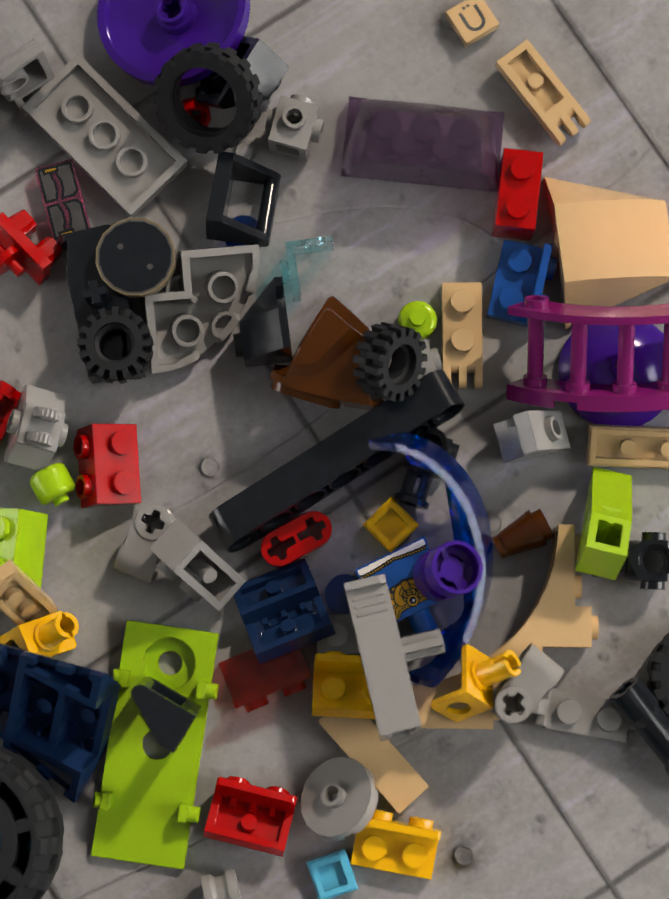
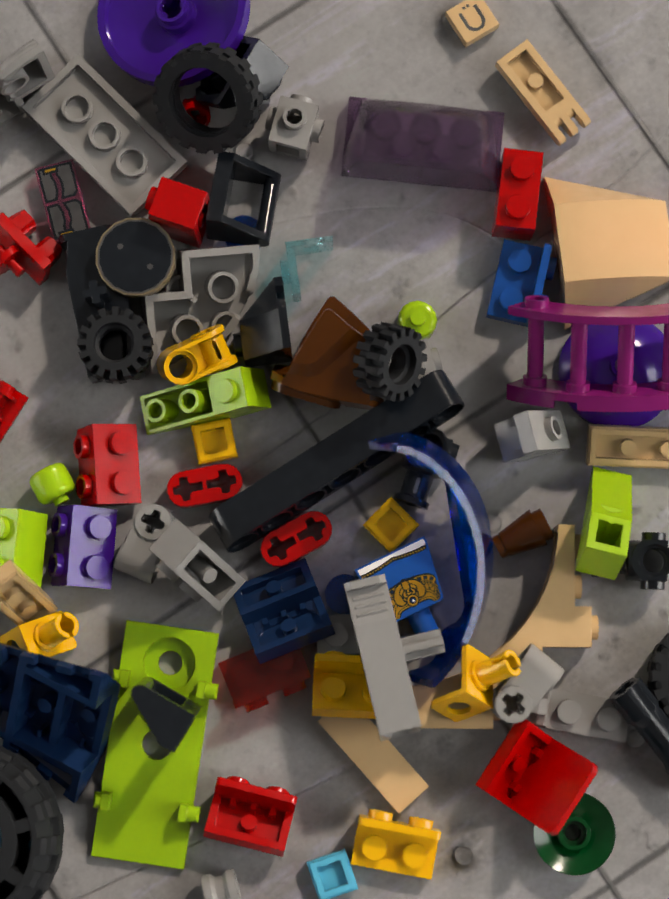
light grey hinge [4,384,68,472] -> none
light grey plate [301,757,378,841] -> none
dark purple wheel [413,540,483,602] -> none
tan hinge [441,282,483,389] -> none
none -> dark purple bracket [48,504,118,590]
none -> lime slope [139,366,272,435]
none -> red brick [145,177,210,248]
none -> yellow piece [156,324,238,385]
none -> red beam [167,464,243,508]
none -> yellow tile [191,418,238,466]
none -> red bracket [475,719,598,836]
none -> dark green dish [533,793,616,875]

